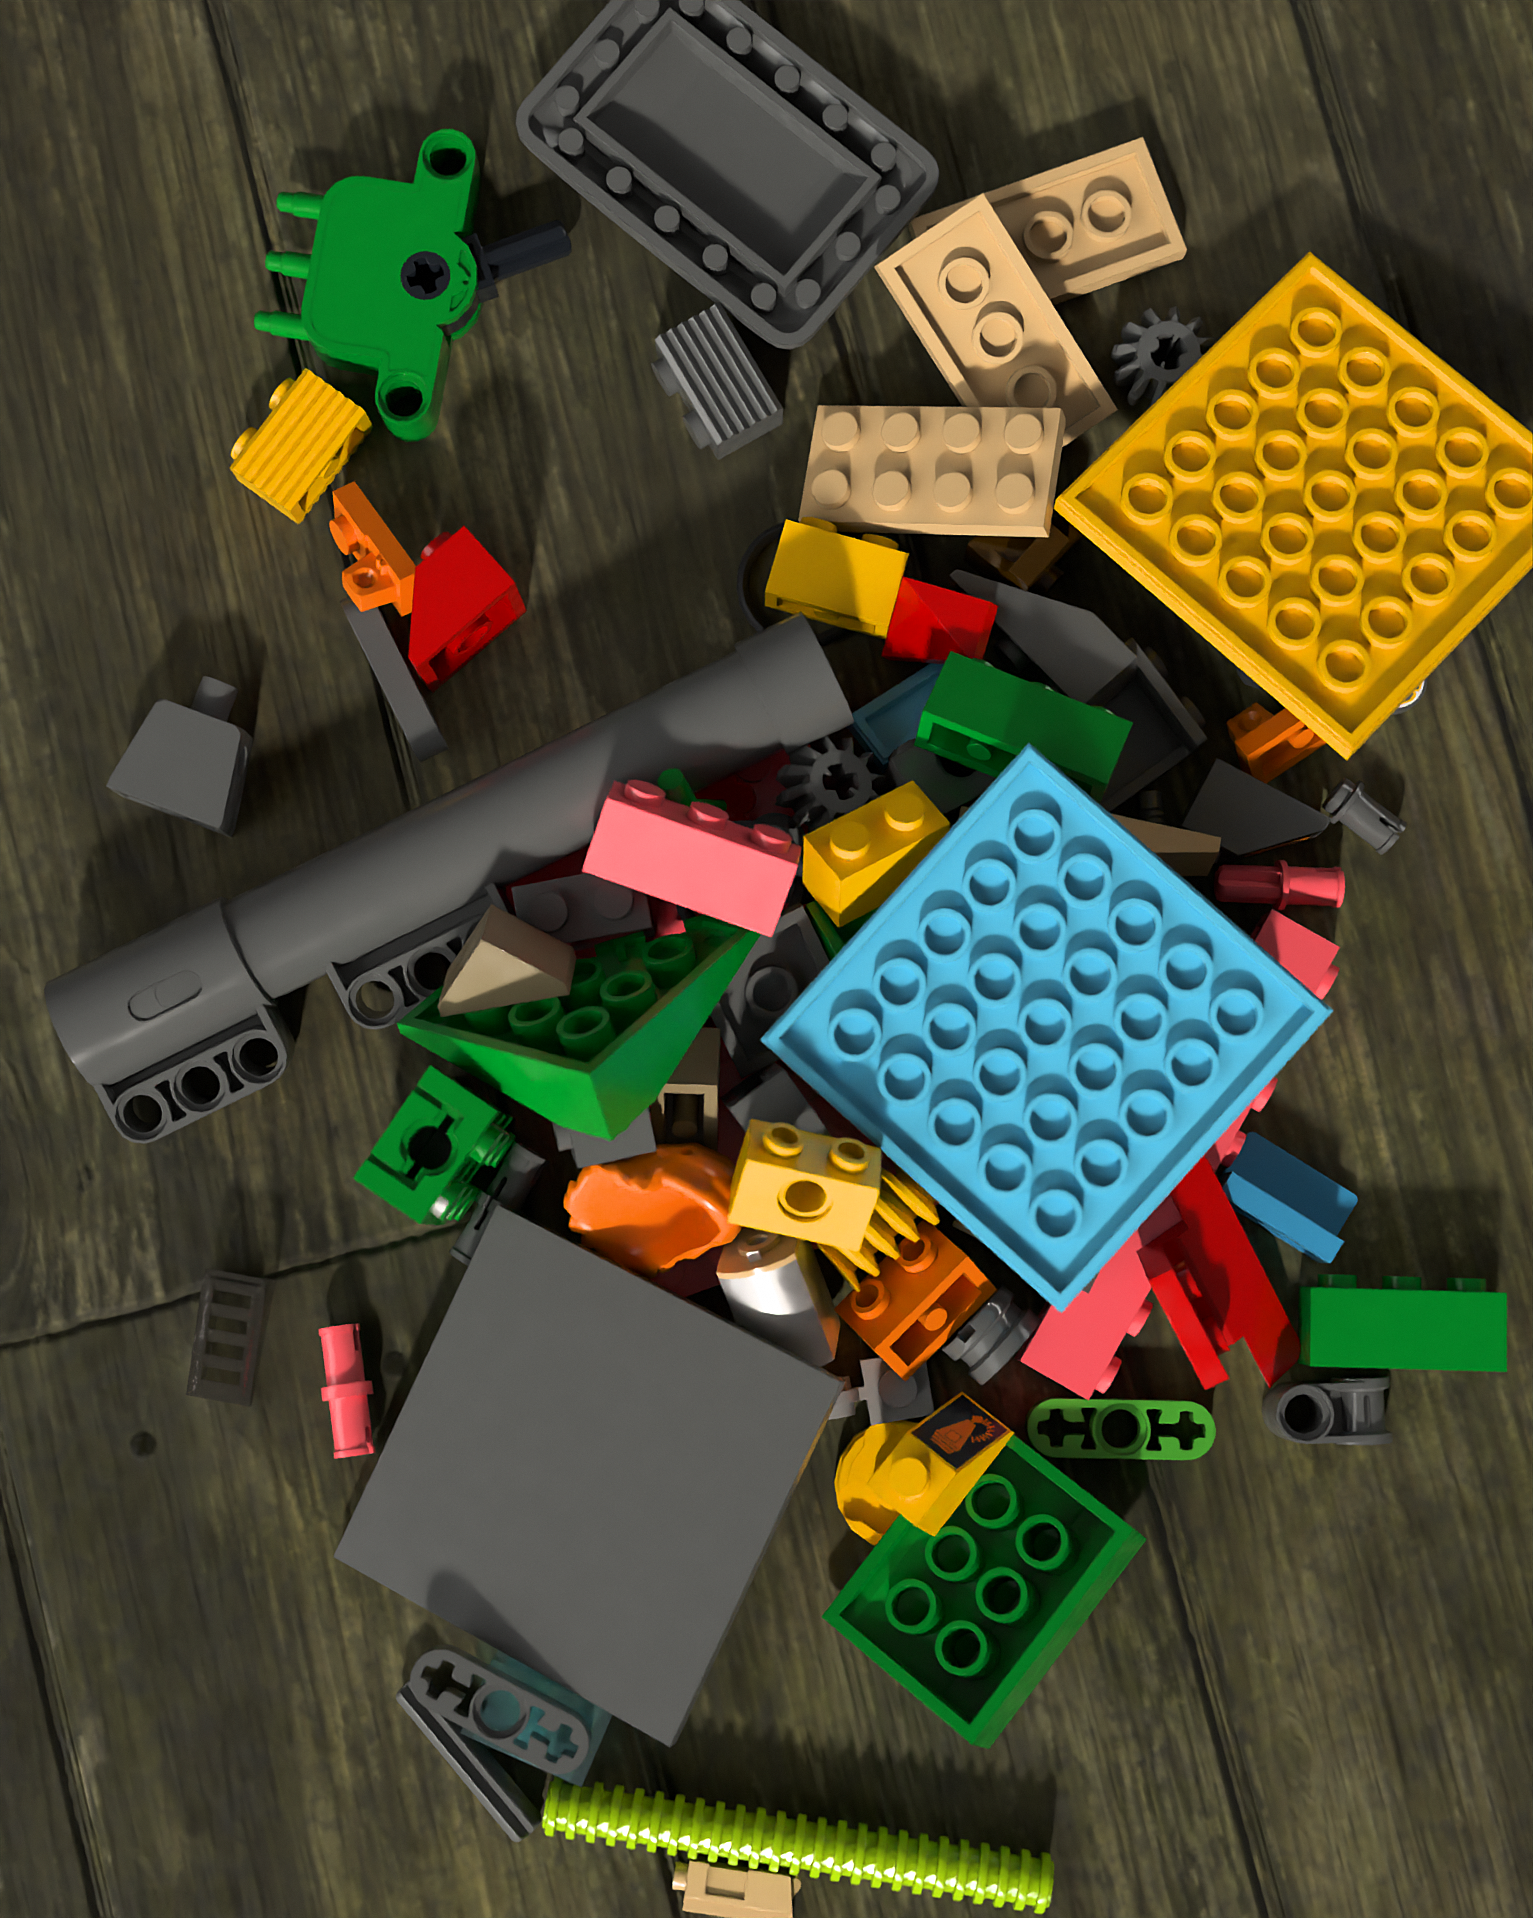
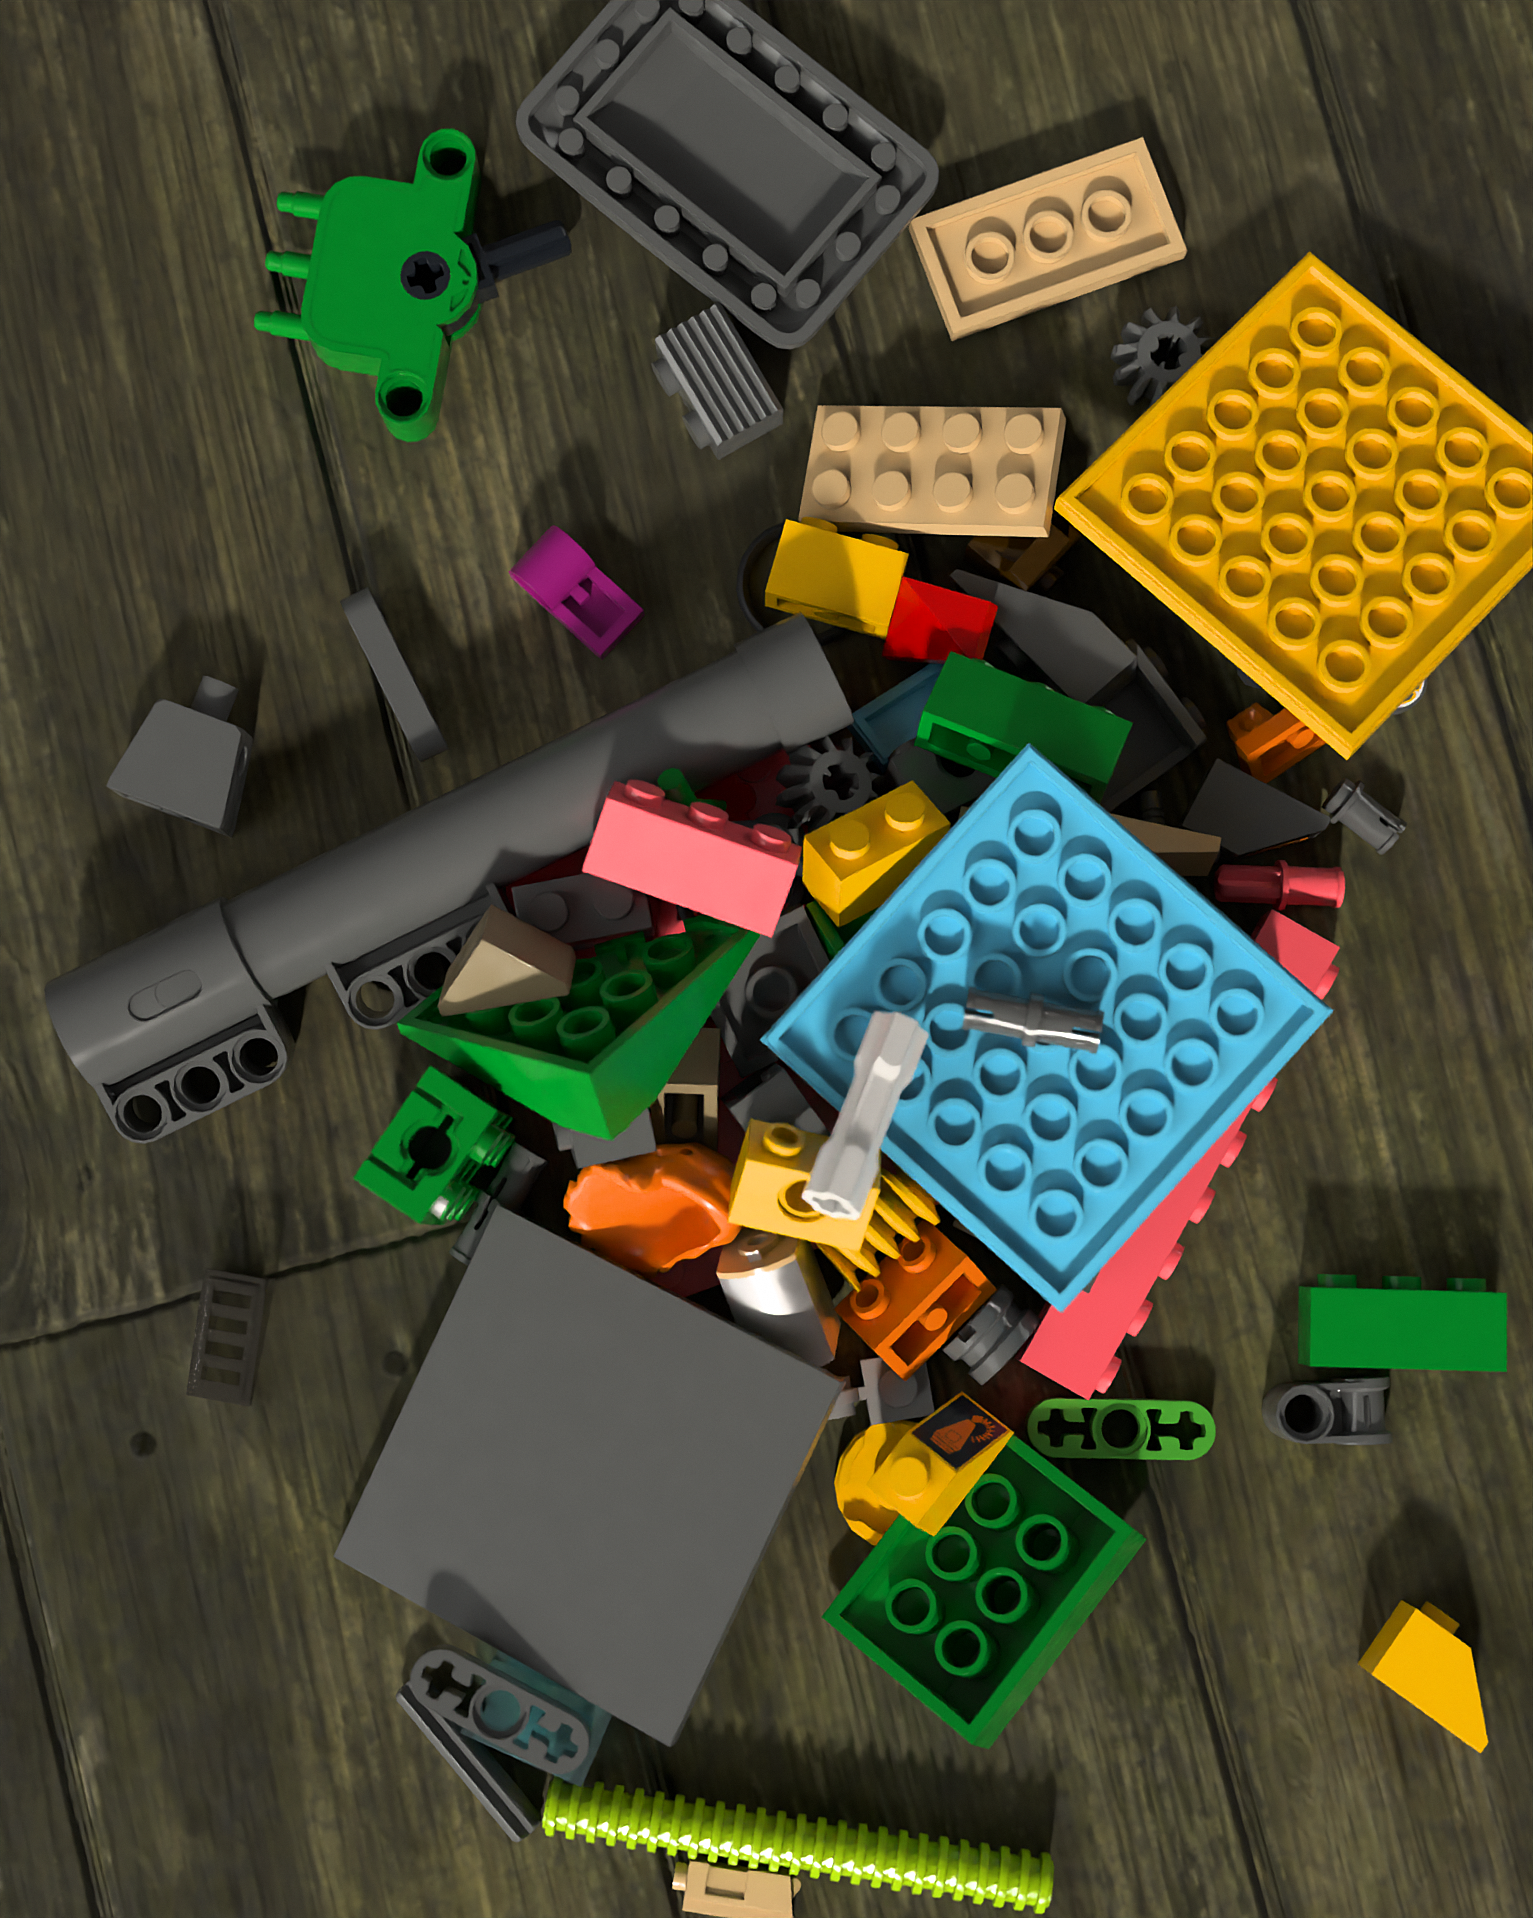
yellow brick [229,368,373,524] -> none
coral pin [318,1323,376,1459] -> none
orange hinge [329,481,416,617] -> none
red slope [408,526,527,693] -> none
tan plate [874,193,1118,447] -> none
red plate [1136,1156,1301,1390] -> none
dark azure panel [1218,1132,1358,1263] -> none
none -> magenta plate [508,525,645,660]
none -> white axle [802,1011,929,1221]
none -> dark grey pin [962,986,1104,1054]
none -> yellow slope [1358,1600,1488,1753]

